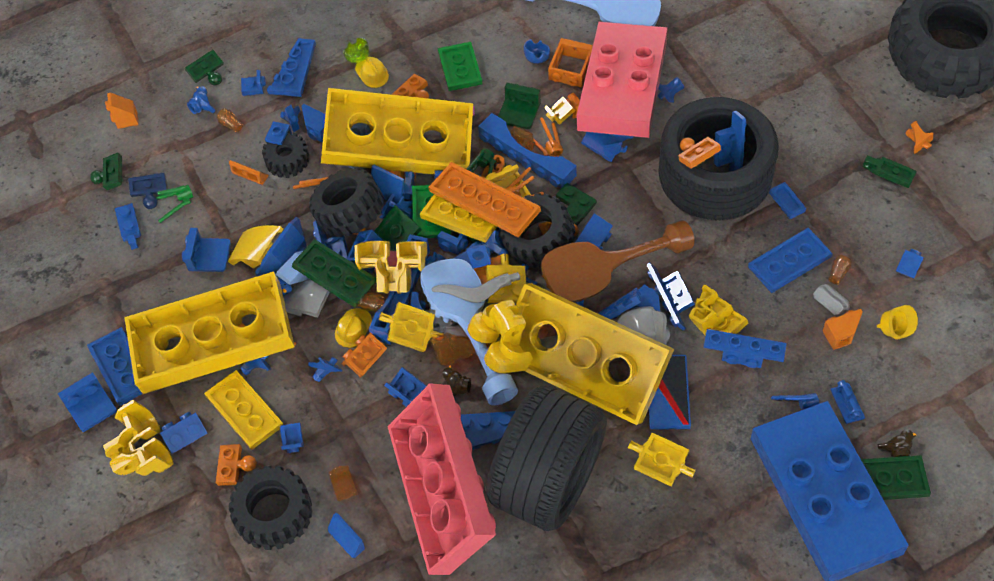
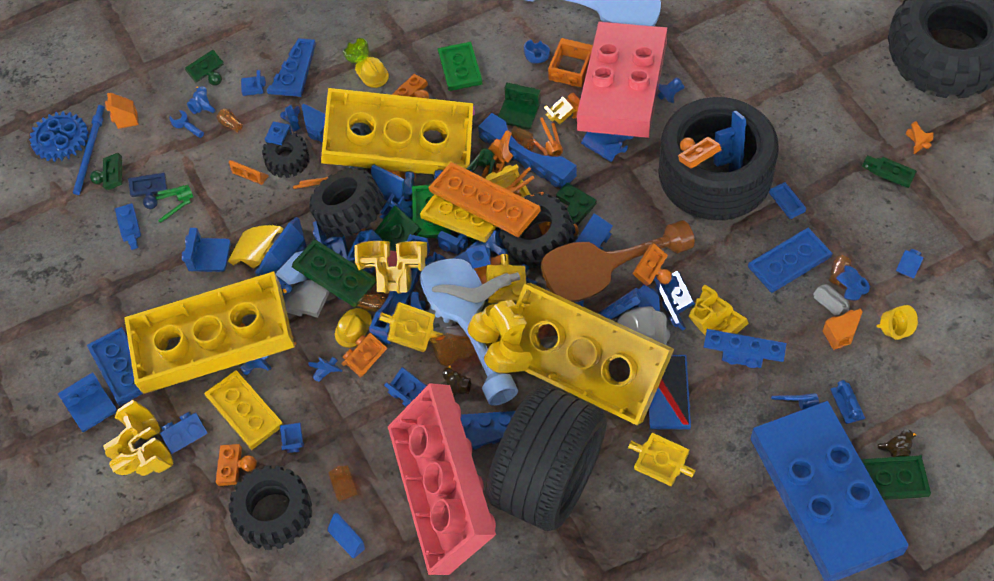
none -> blue gear [29,111,89,162]
none -> blue bar [73,105,105,195]
none -> blue piece [170,110,204,138]
none -> orange piece [488,130,513,163]
none -> orange plate [632,243,672,286]
none -> blue plate [836,266,870,301]

